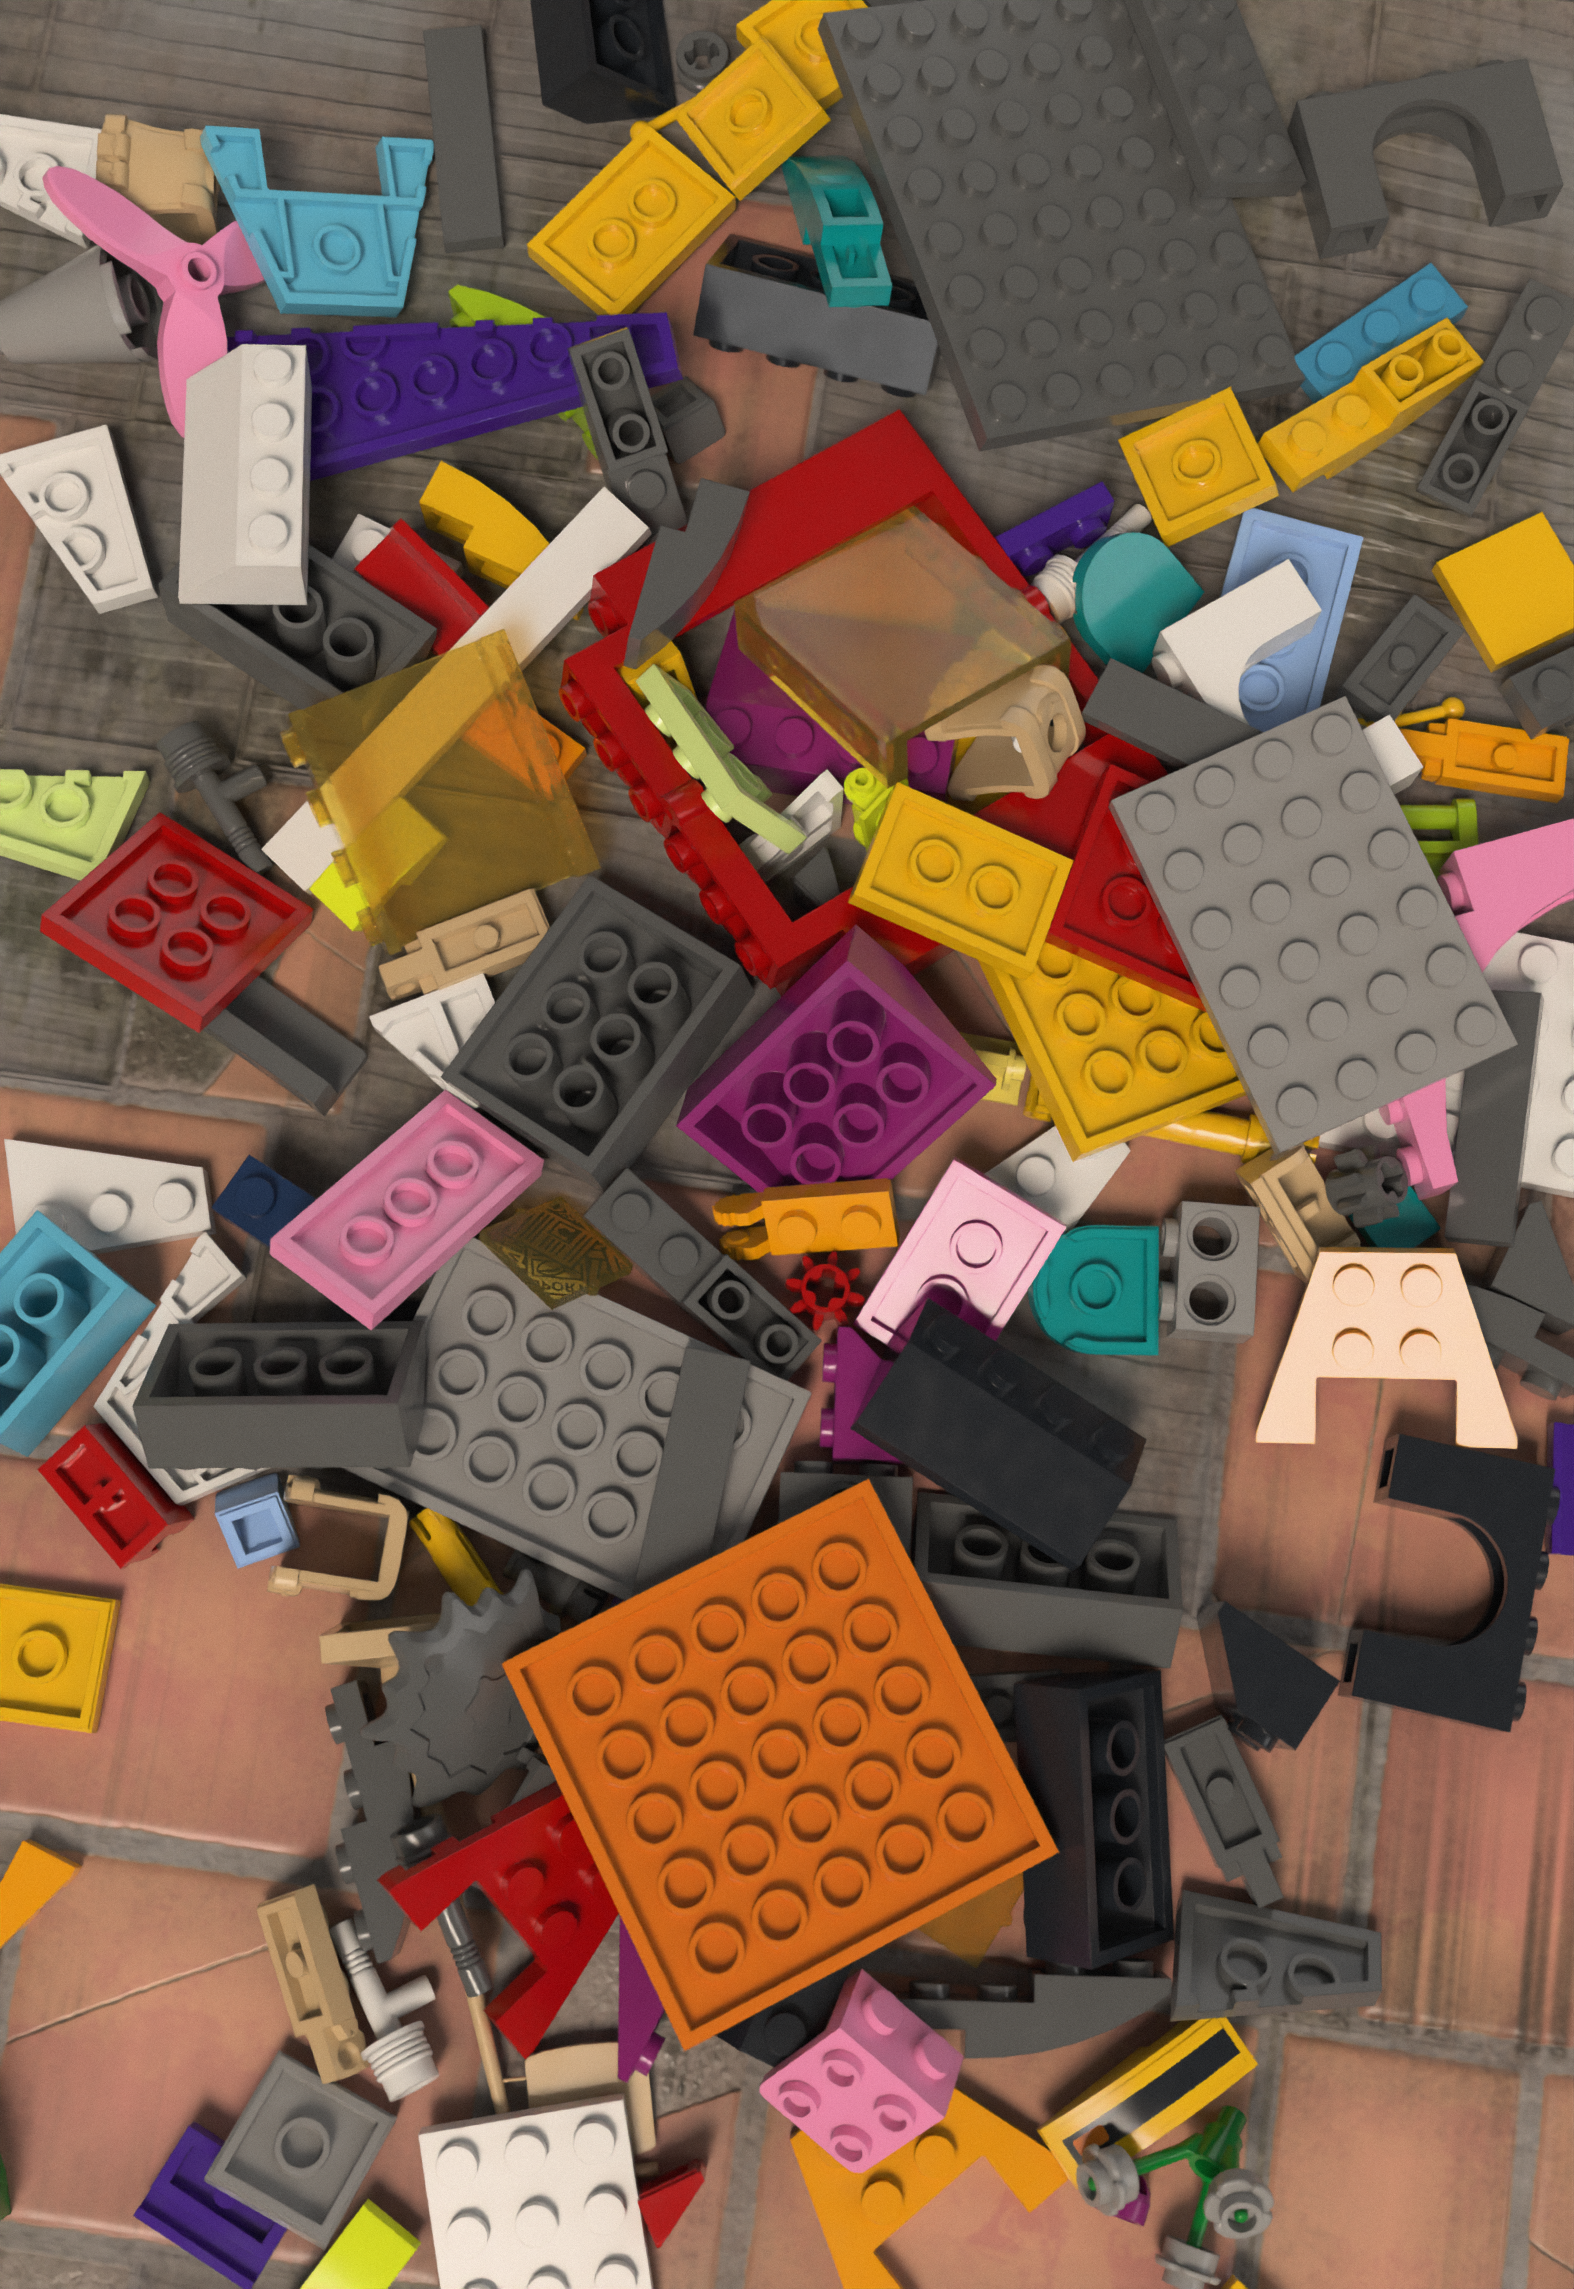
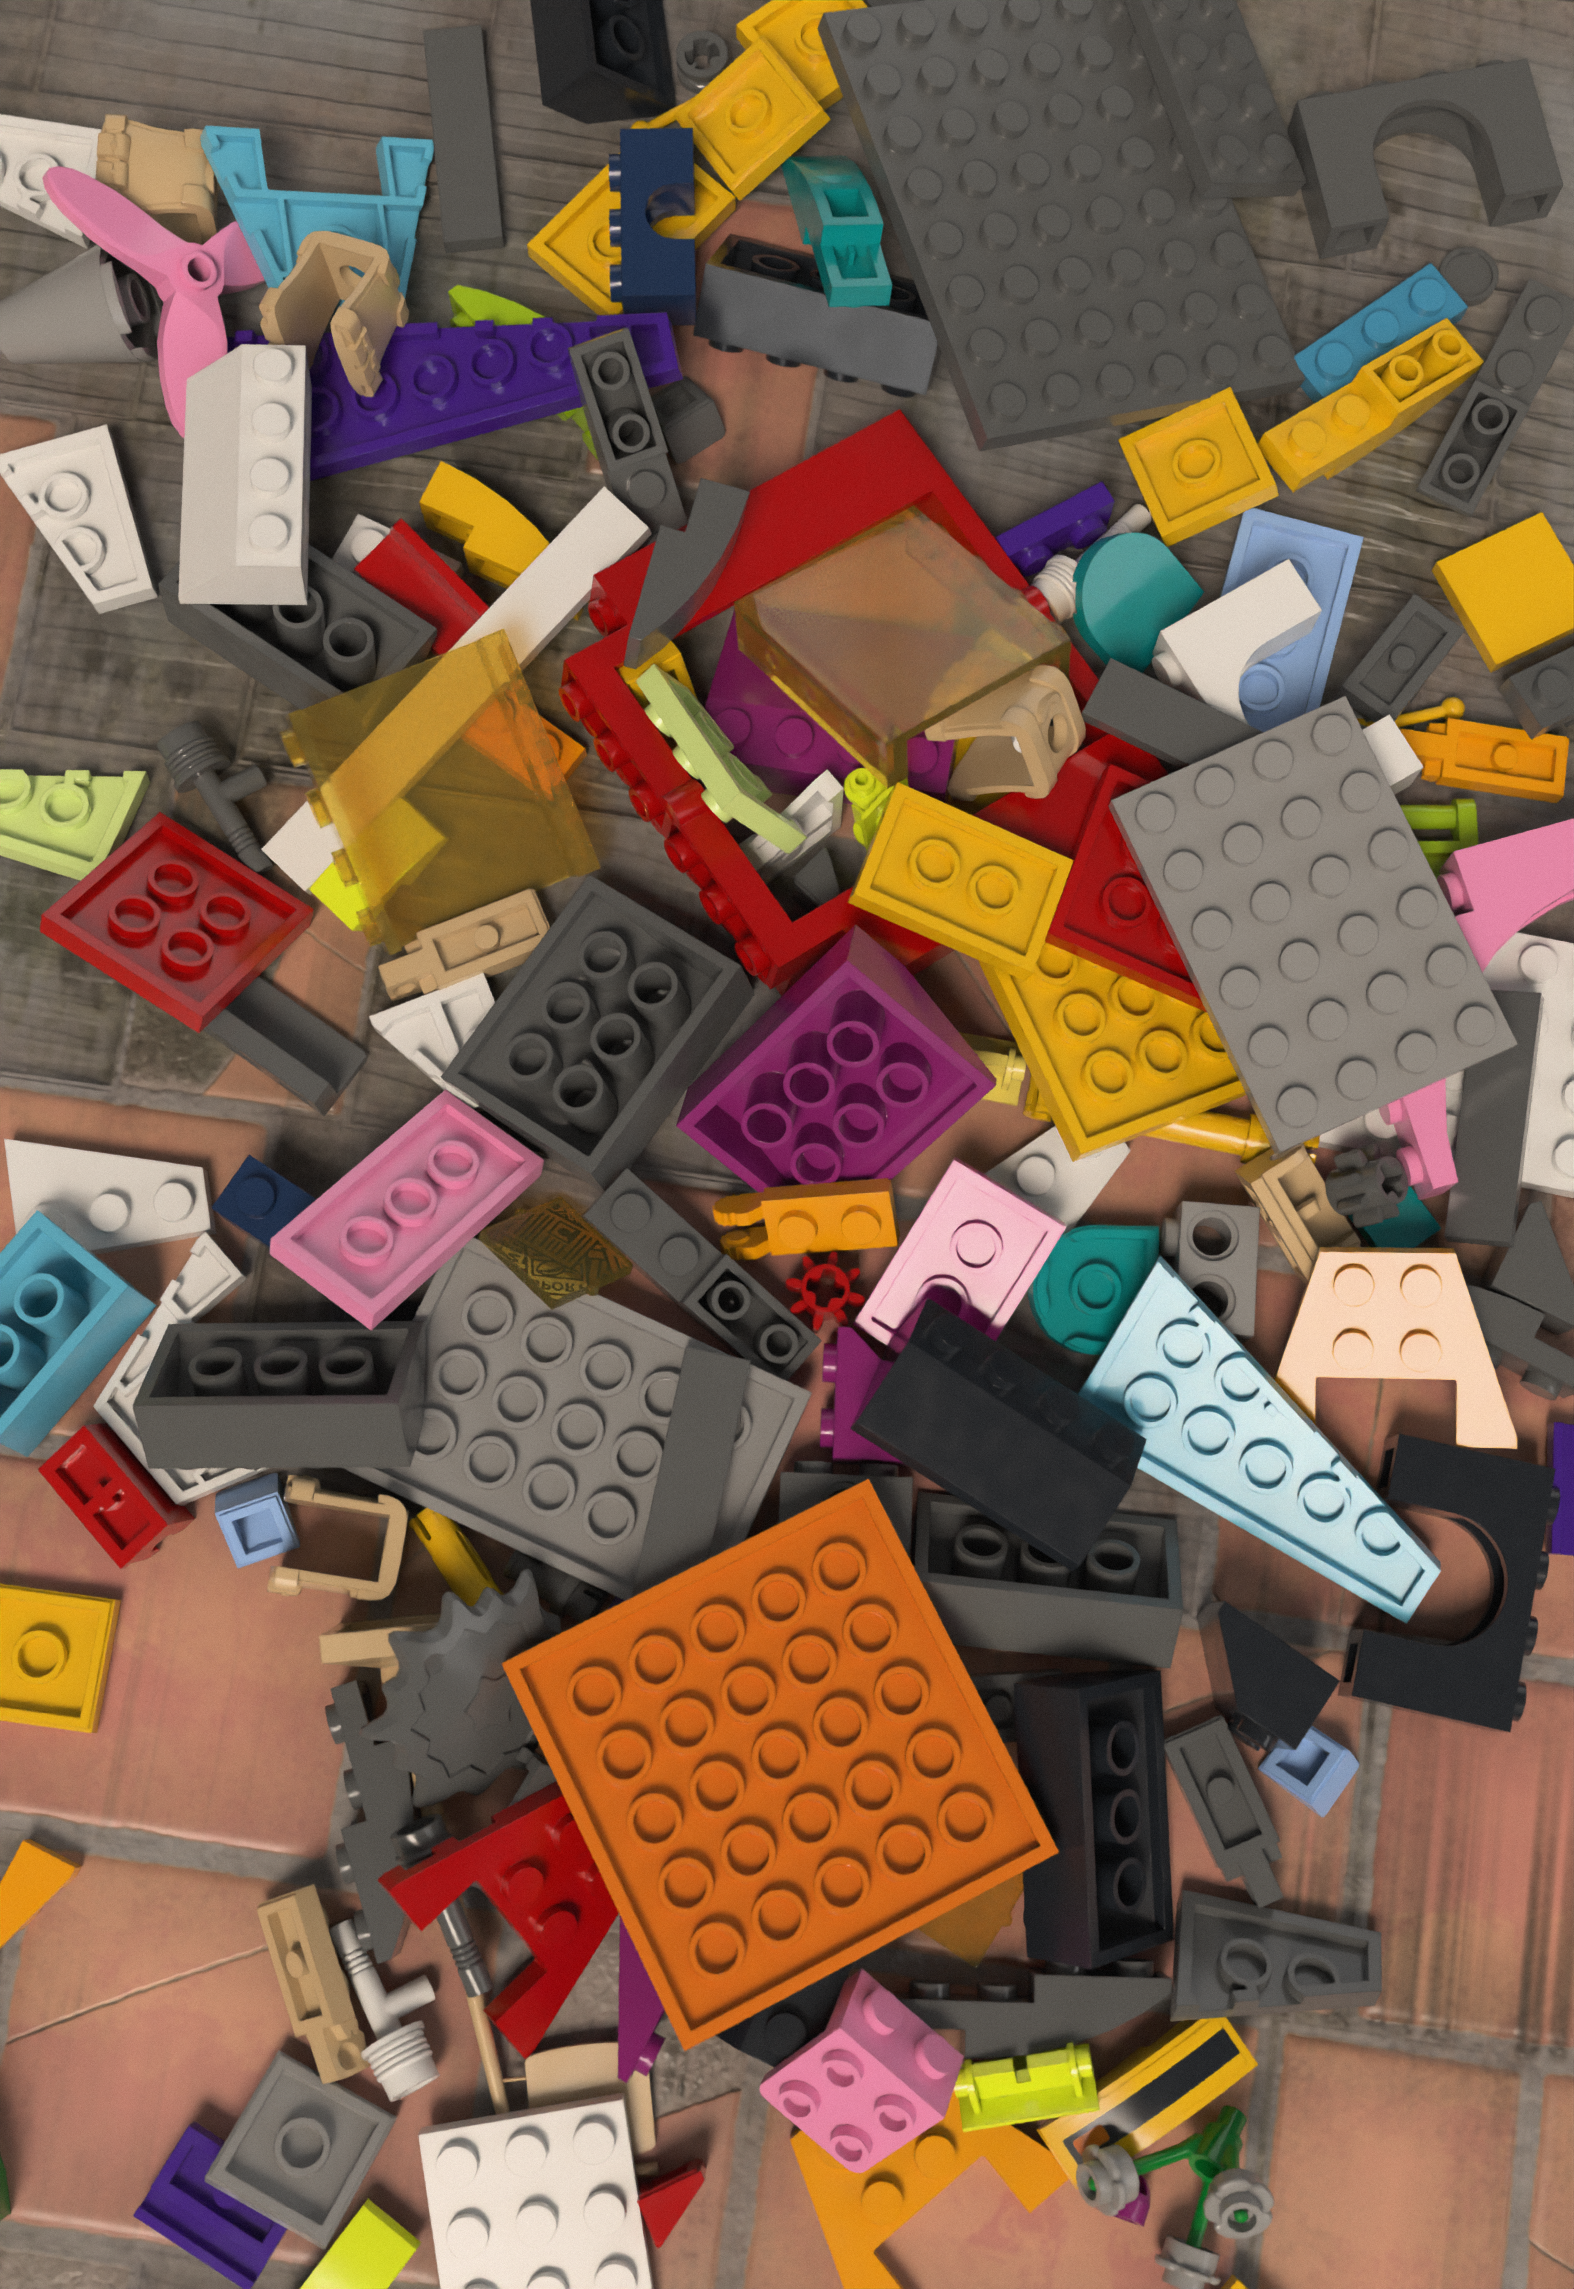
none -> tan piece [259,231,409,397]
none -> dark blue arch [609,128,697,326]
none -> neon yellow hinge [954,2042,1100,2132]
none -> medium azure wing [1078,1255,1441,1624]
none -> light blue slope [1258,1726,1359,1817]
none -> dark grey piece [1438,247,1499,307]

